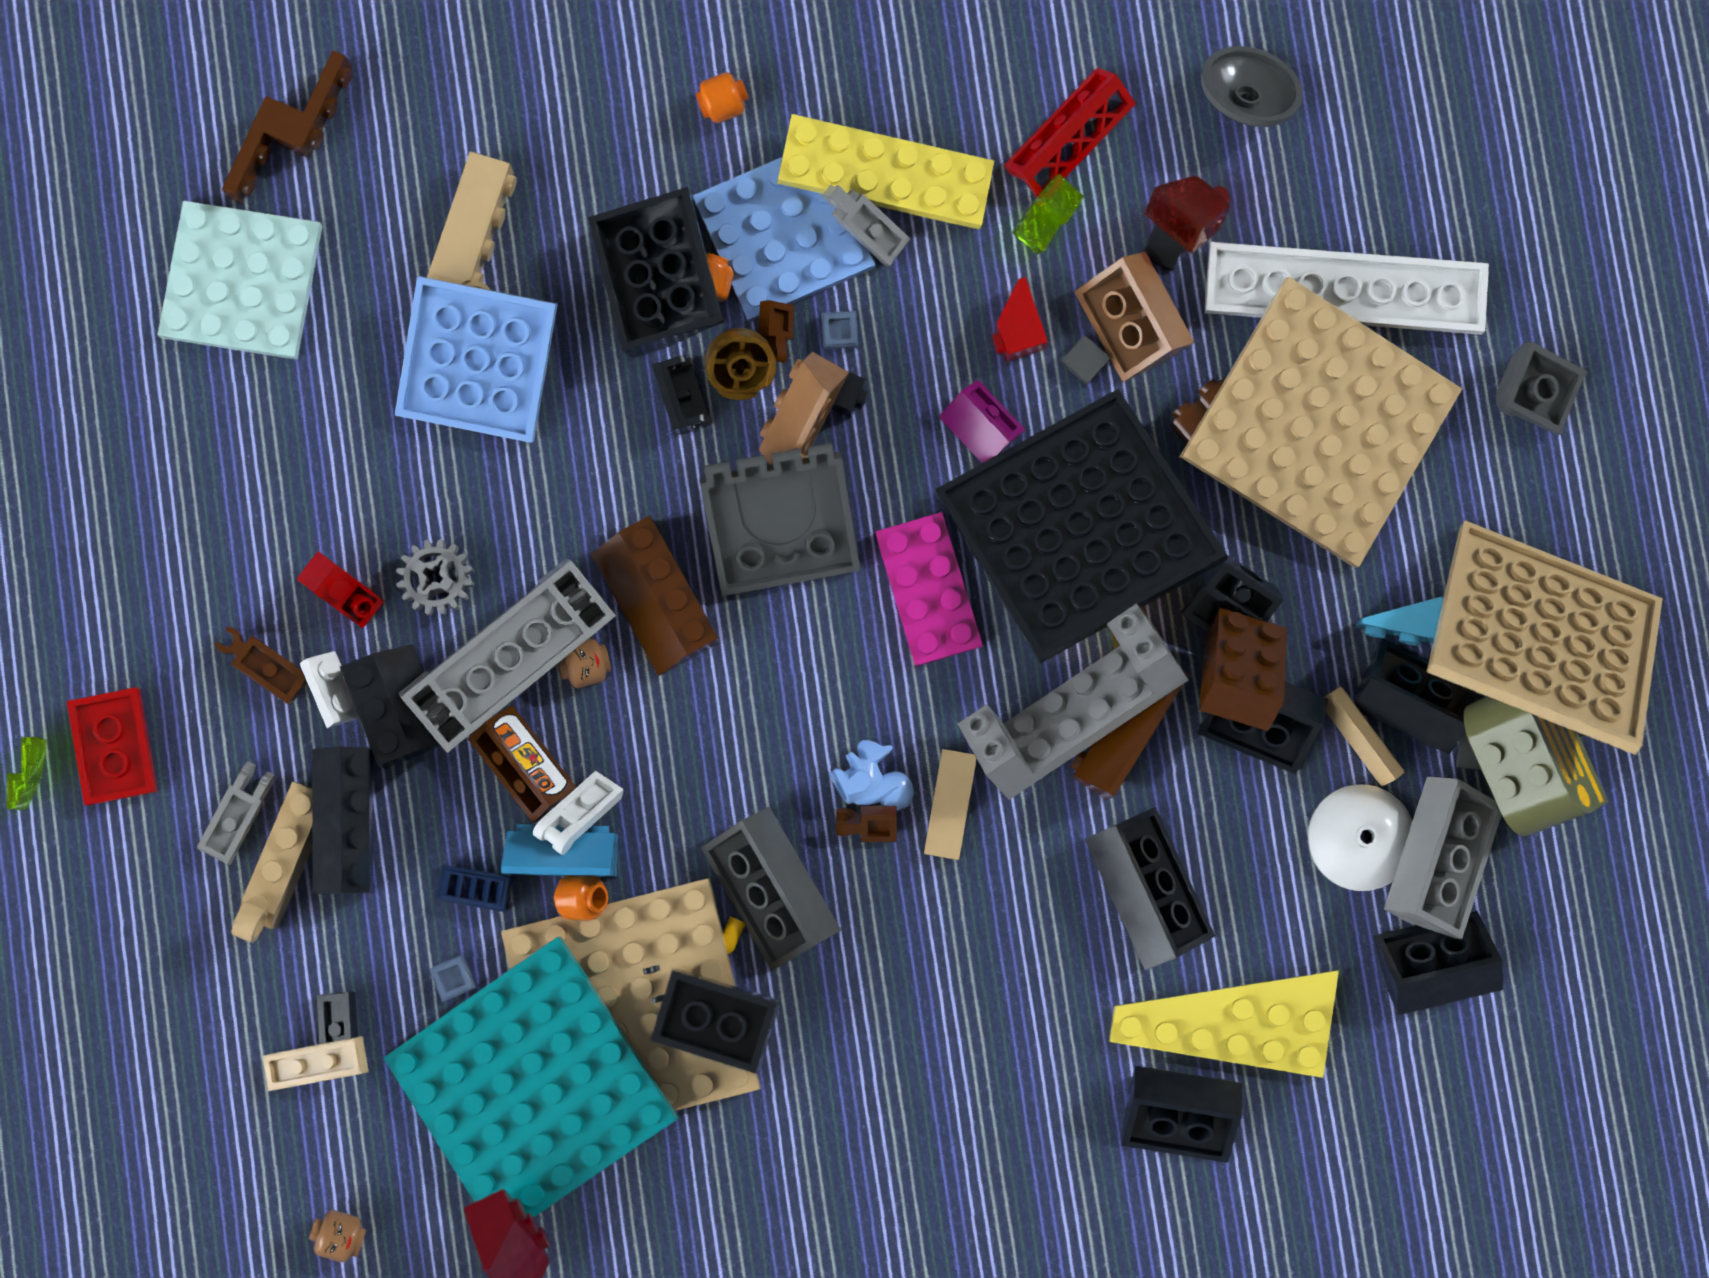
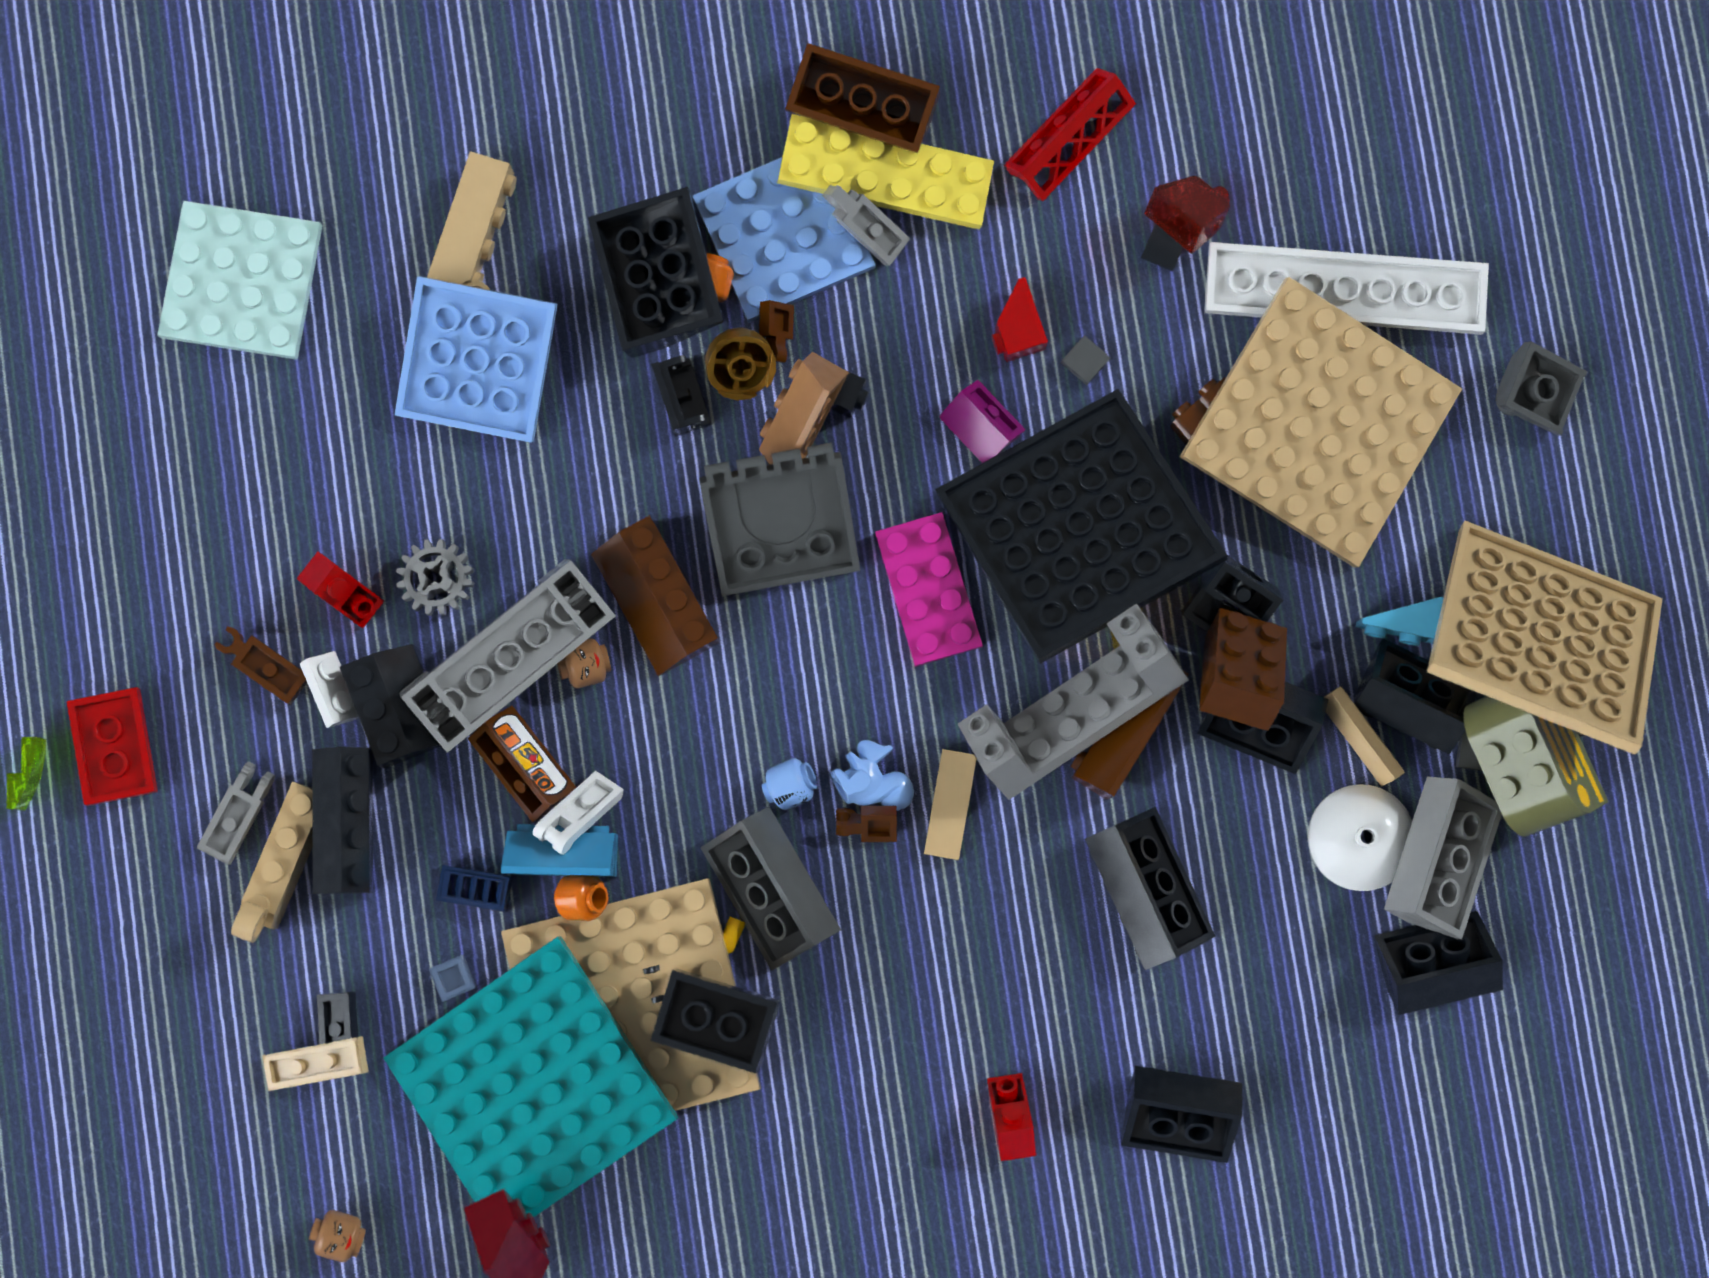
reddish brown bracket [222,50,352,204] -> none
orange head [695,72,749,123] -> none
sand blue tile [821,311,858,350] -> none
clear neon green slope [1012,174,1084,255] -> none
medium nougat slope [1074,252,1195,382] -> none
light yellow wing [1109,970,1339,1078] -> none
dark grey dish [1201,46,1303,127] -> none
none -> light blue head [762,758,817,810]
none -> reddish brown slope [785,43,940,154]
none -> red slope [987,1073,1036,1161]

